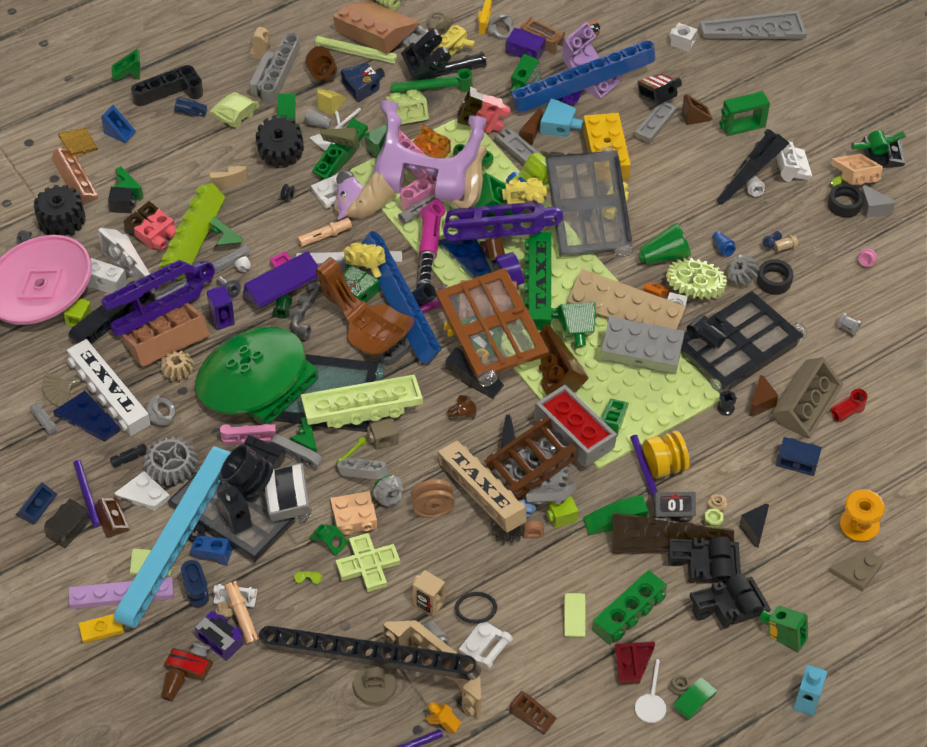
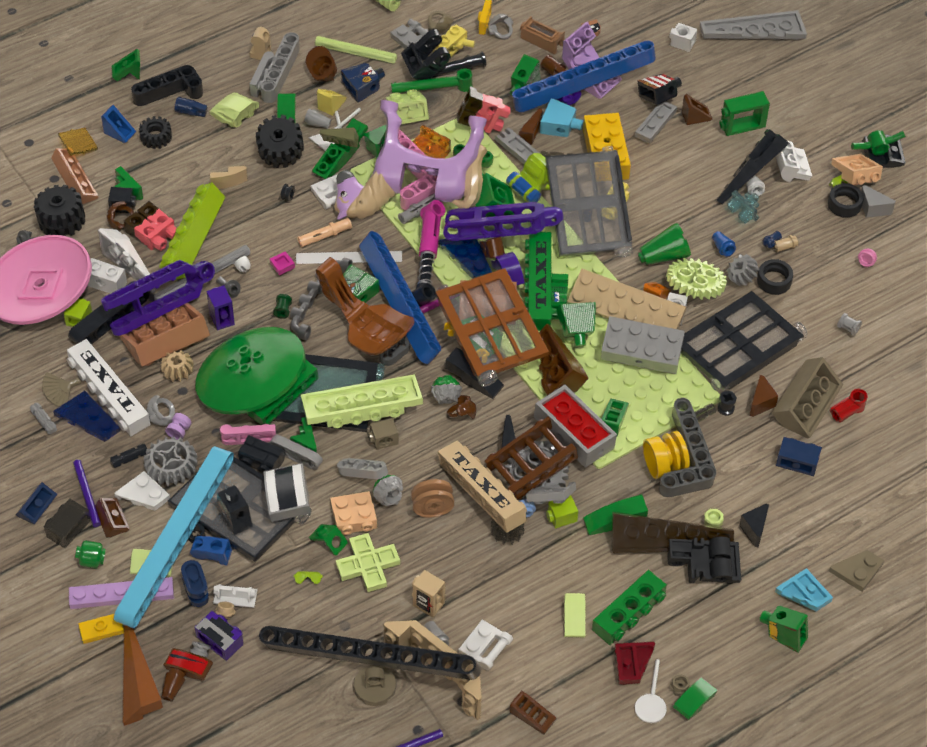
green slope [209,216,243,247] -> none
black wheel [220,445,274,498] -> none
light nougat pin [224,581,259,644] -> none
dark purple slope [243,251,319,307] -> none
nougat slope [333,0,420,54] -> none
lime hinge [337,437,366,463] -> none
light yellow brick [344,243,385,278] -> none
light orange piece [426,702,462,733] -> none
black piece [455,592,497,624] -> none
light yellow brick [502,178,547,204] -> none
dark purple brick [506,27,546,60] -> none
nougat tile [523,521,544,539] -> none
dark purple bar [630,435,658,500] -> none
brick [653,492,696,520] -> none
black piece [686,315,726,350] -> none
black plate [689,573,771,629] -> none
tan plate [708,494,728,512] -> none
medium azure torso [793,665,827,716] -> none
light orange hose [840,489,885,542] -> none
none -> green head [75,540,106,569]
none -> reddish brown piece [107,201,135,232]
none -> dark orange wedge [123,625,163,726]
none -> black tyre [139,116,172,149]
none -> lavender wheel [165,413,192,440]
none -> light grey piece [431,375,462,404]
none -> reddish brown hinge [540,55,566,76]
none -> green leg [551,273,569,308]
none -> dark grey beam [659,398,716,497]
none -> clear smoke axle [684,403,716,428]
none -> clear light blue hips [727,190,760,224]
none -> medium azure wing [775,568,833,611]

